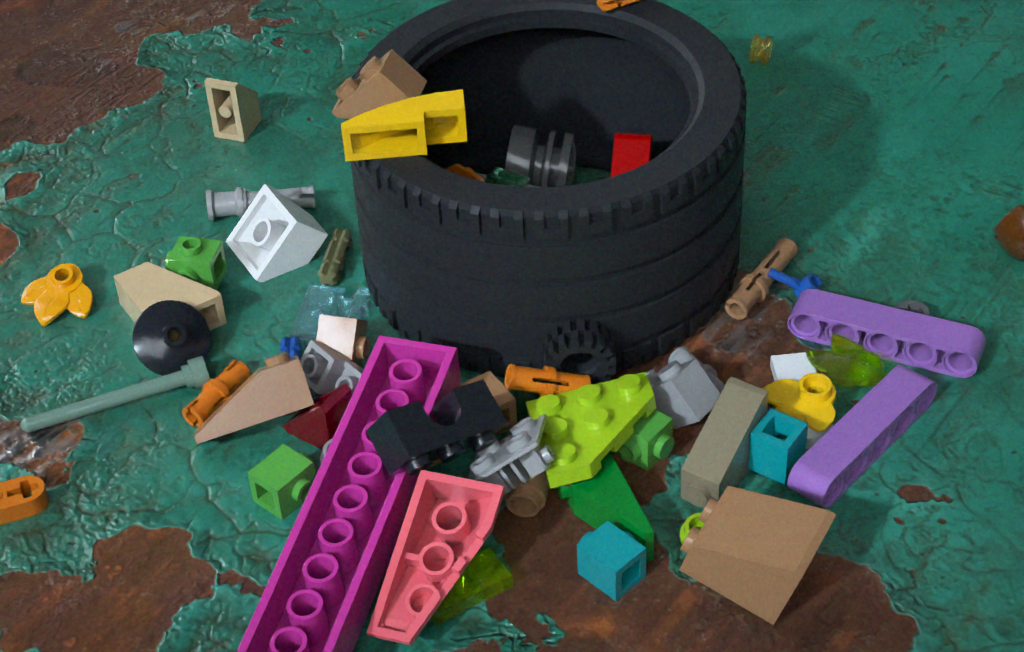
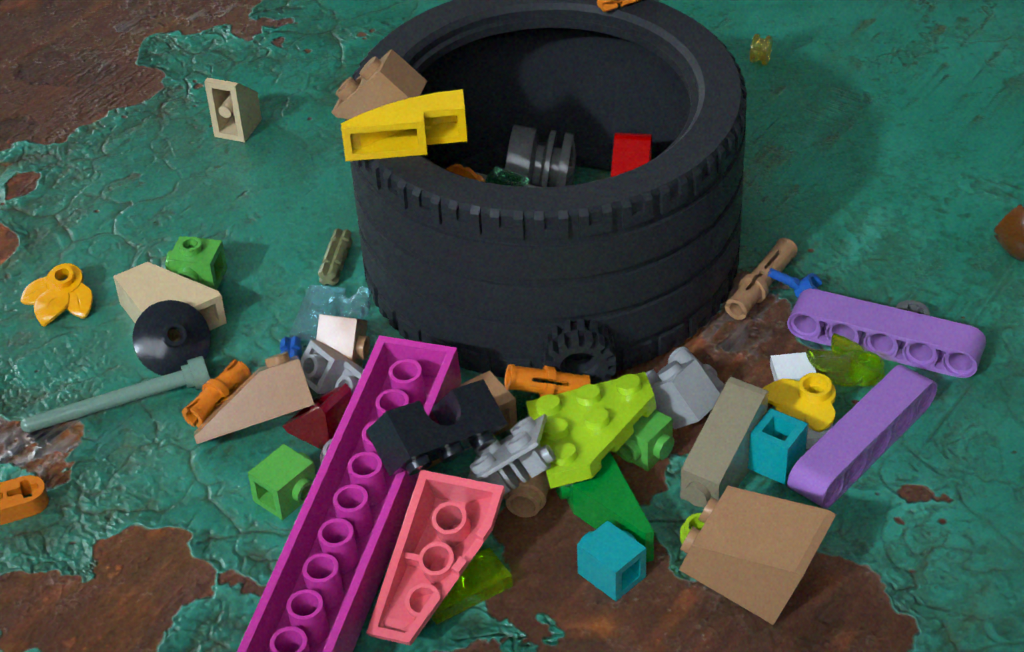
light grey pin [206,185,315,221] -> none
white slope [225,184,328,283] -> none

